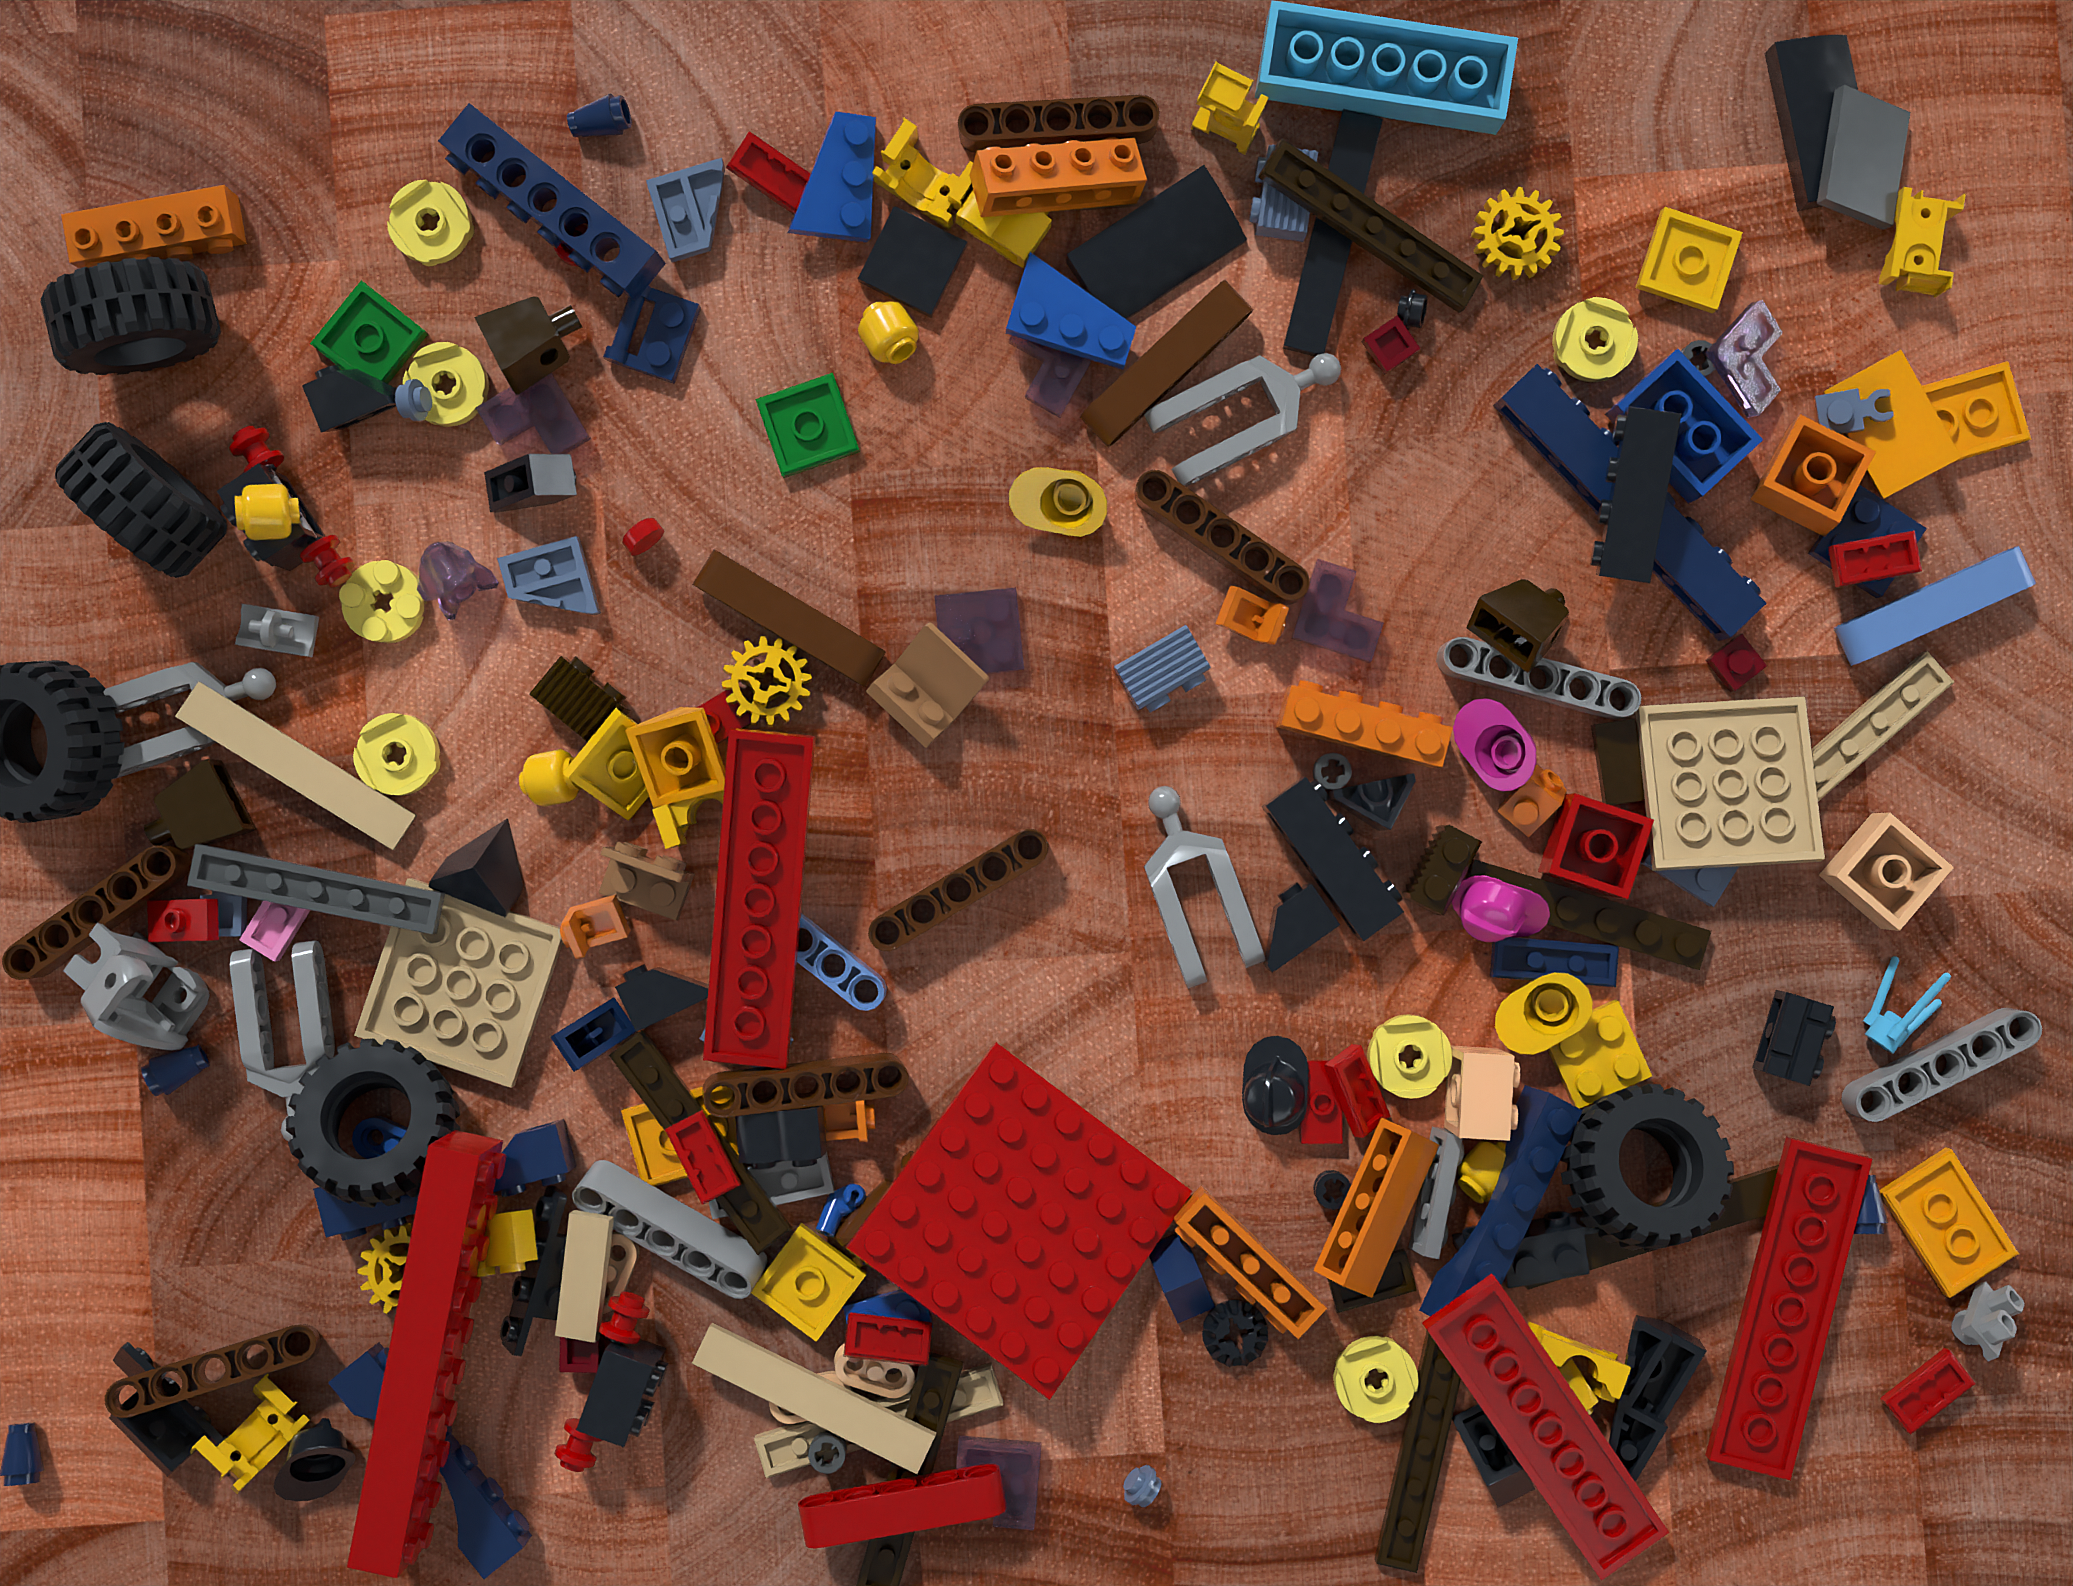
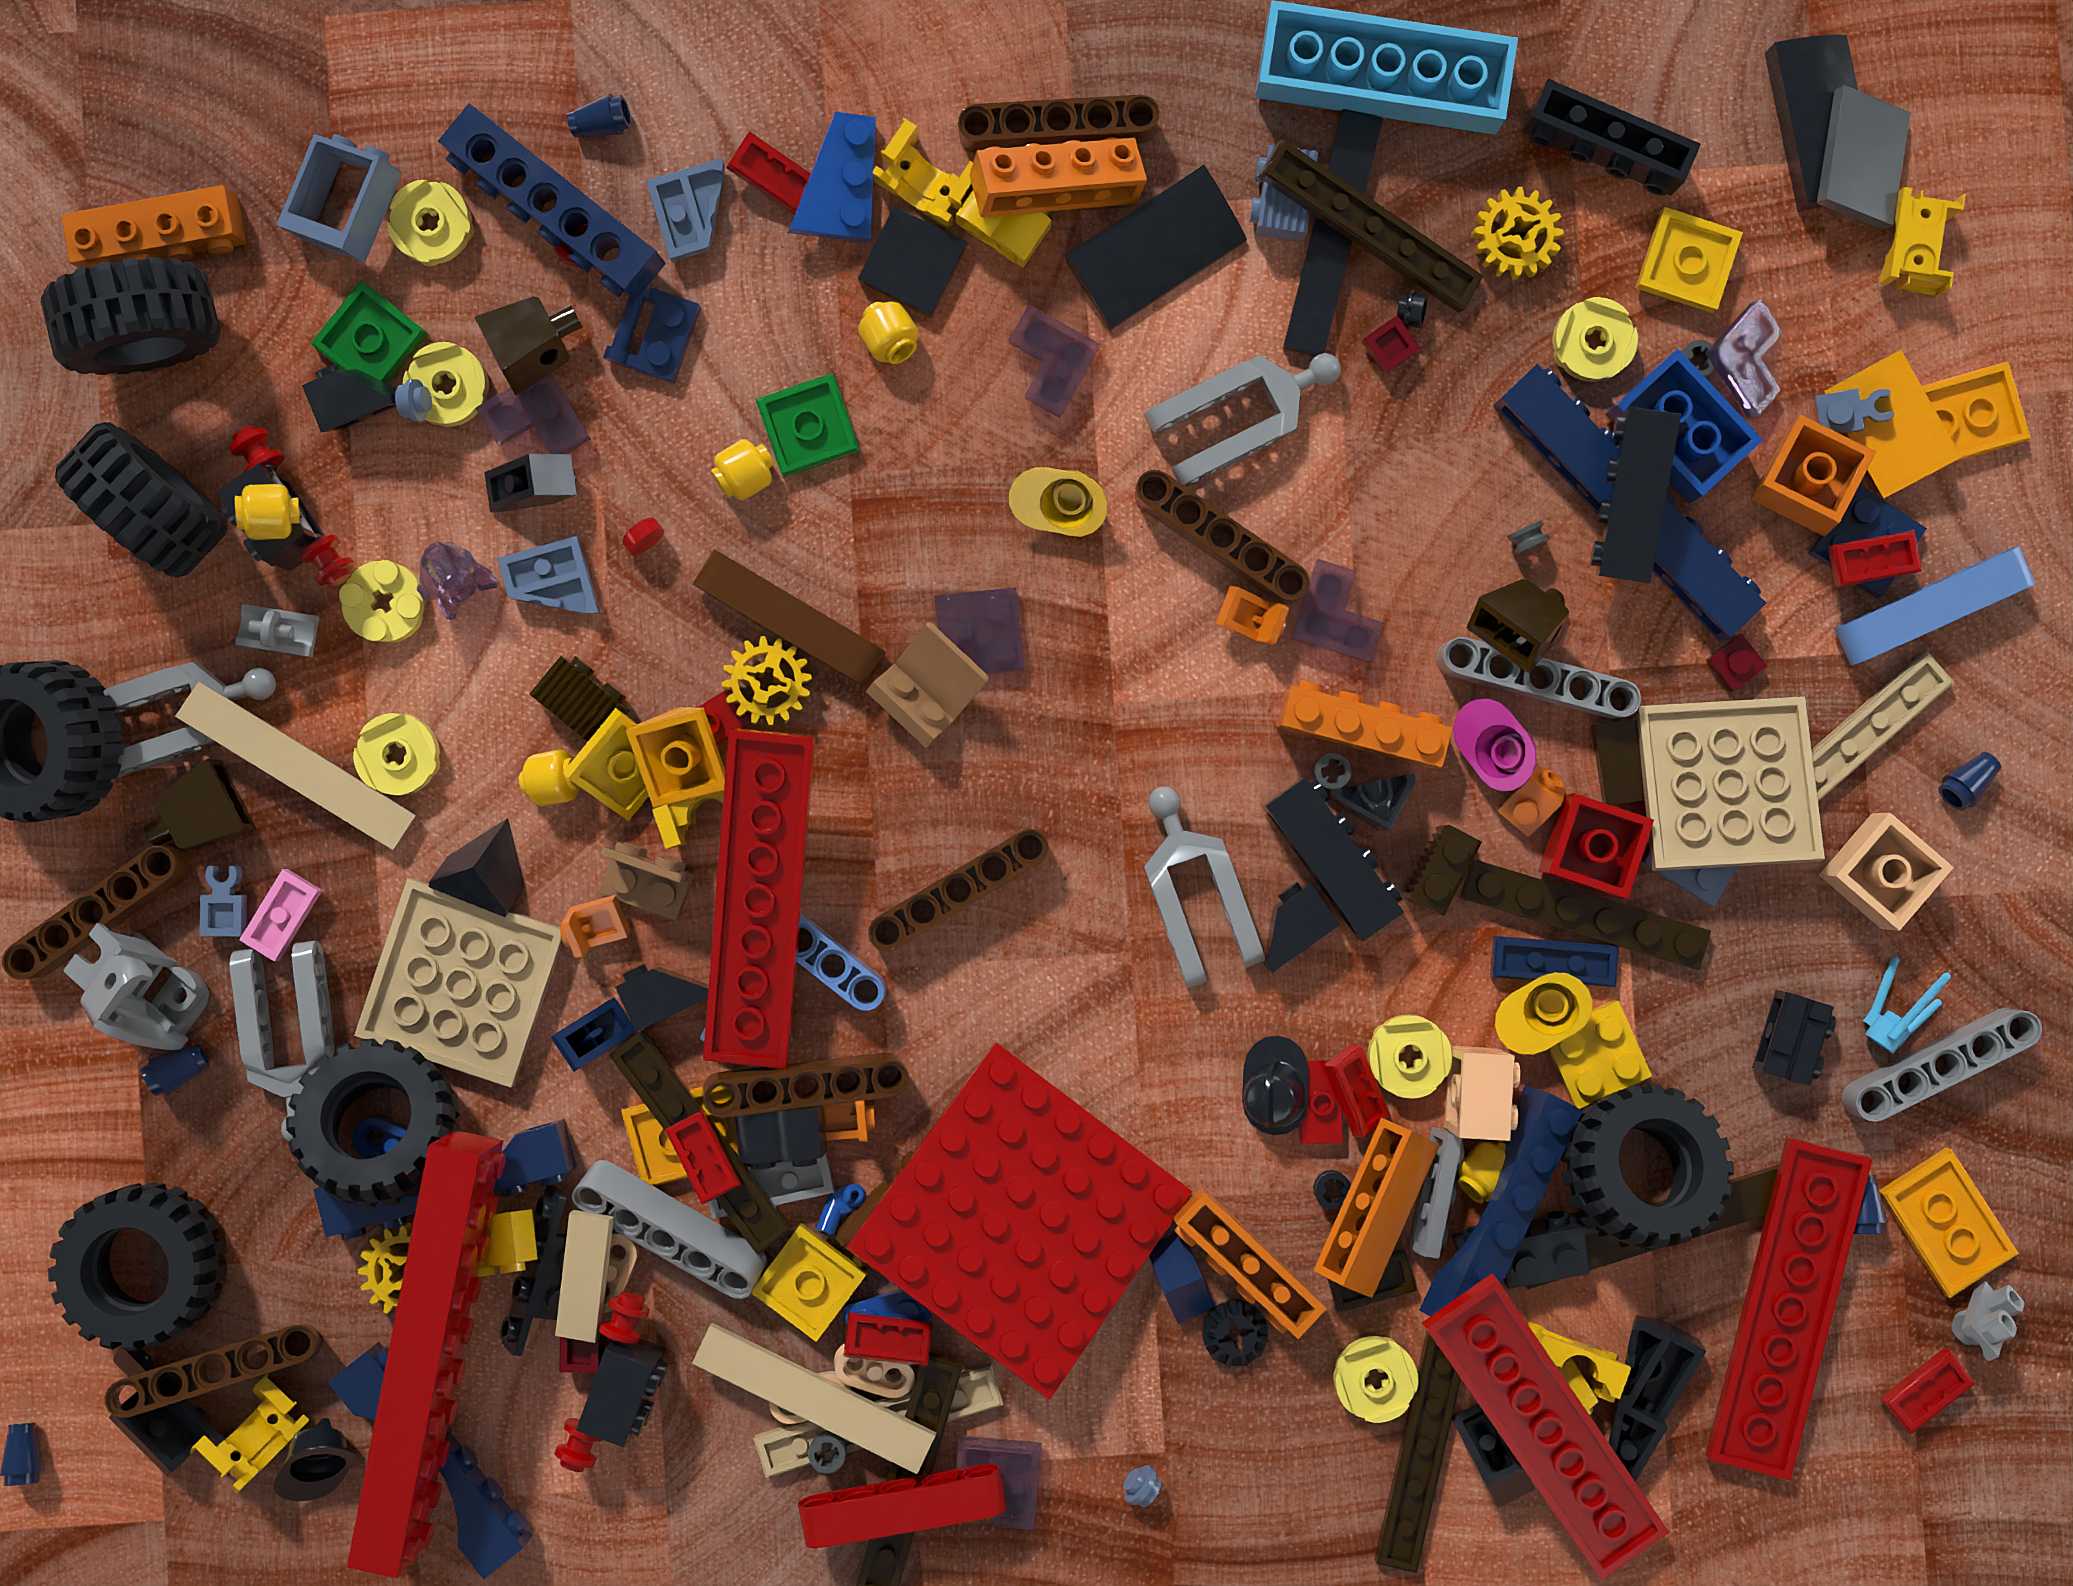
red plate [147,899,219,942] -> none
dark grey plate [187,844,445,934] -> none
blue wing [1005,252,1136,370] -> none
reddish brown beam [1080,280,1254,447] -> none
sand blue brick [1113,625,1211,713] -> none
yellow piece [1191,62,1269,155] -> none
dark pink piece [1452,875,1550,942] -> none
none -> black tyre [48,1182,227,1351]
none -> sand blue window [277,134,402,263]
none -> yellow head [710,439,775,501]
none -> dark grey bush [1507,520,1550,555]
none -> black brick [1521,79,1701,196]
none -> dark blue cone [1938,752,2002,811]

